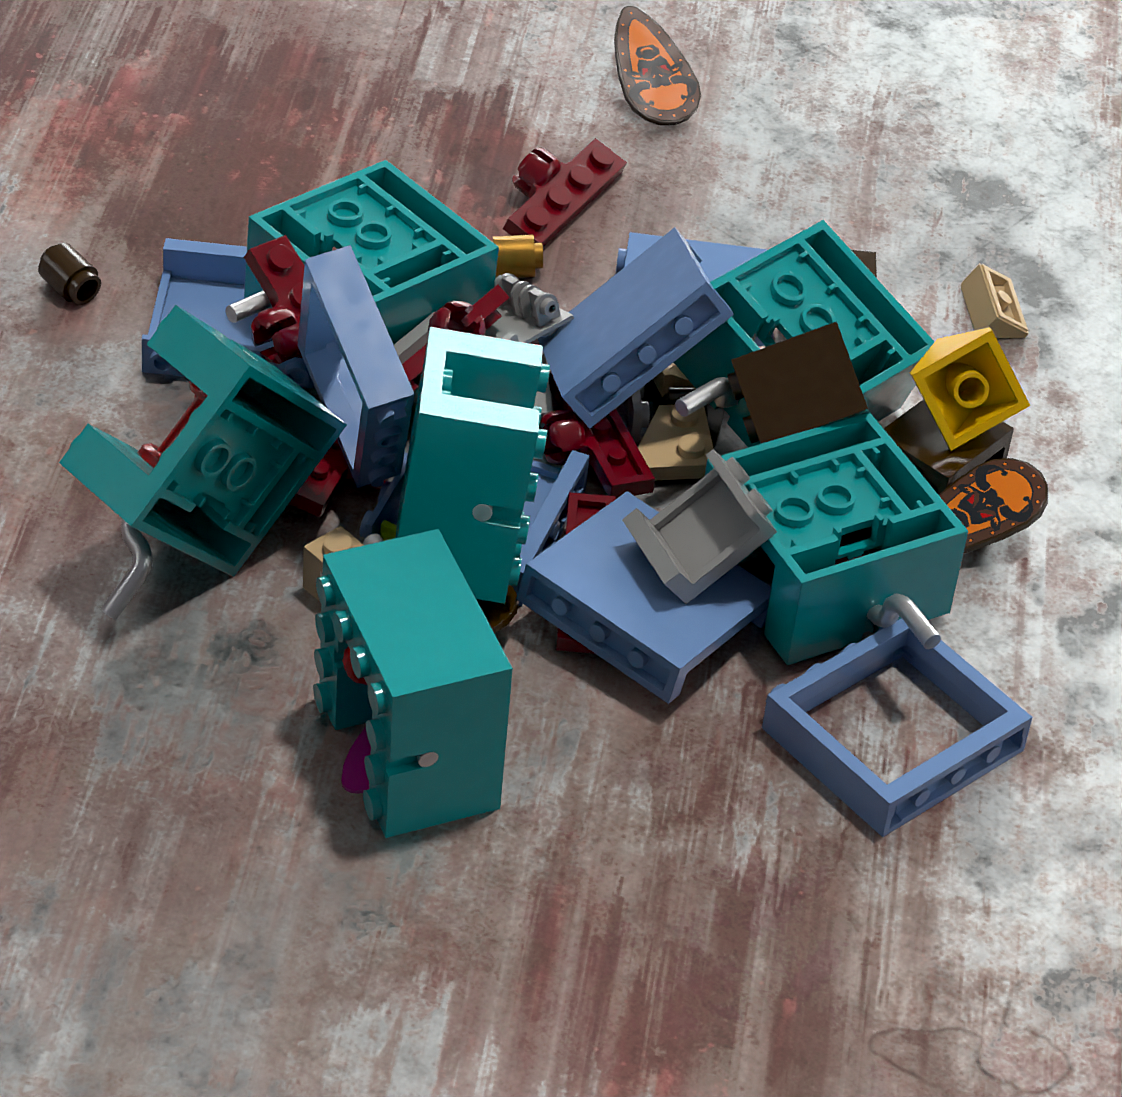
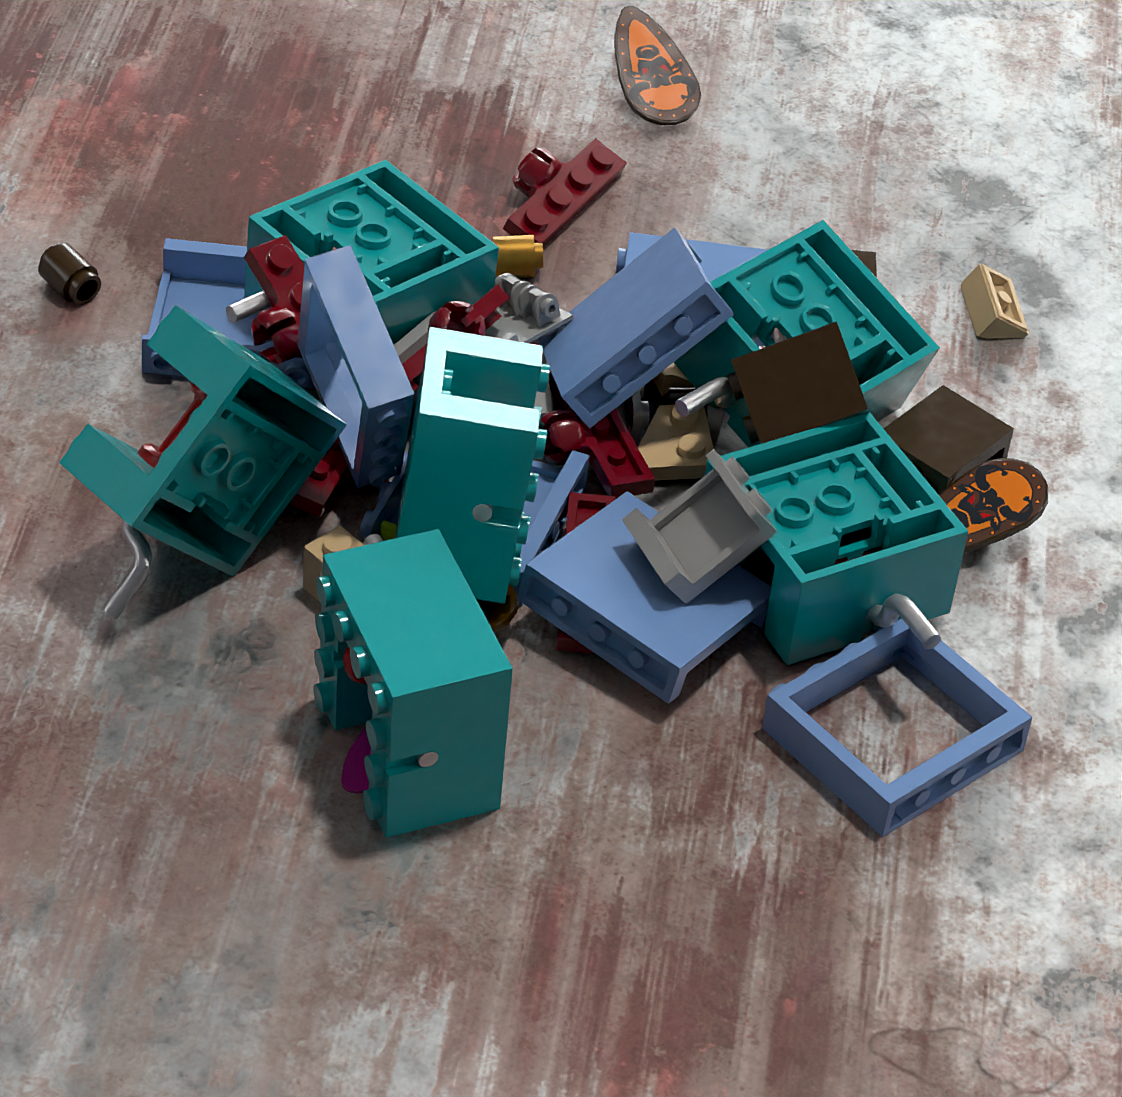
yellow slope [910,327,1031,451] -> none

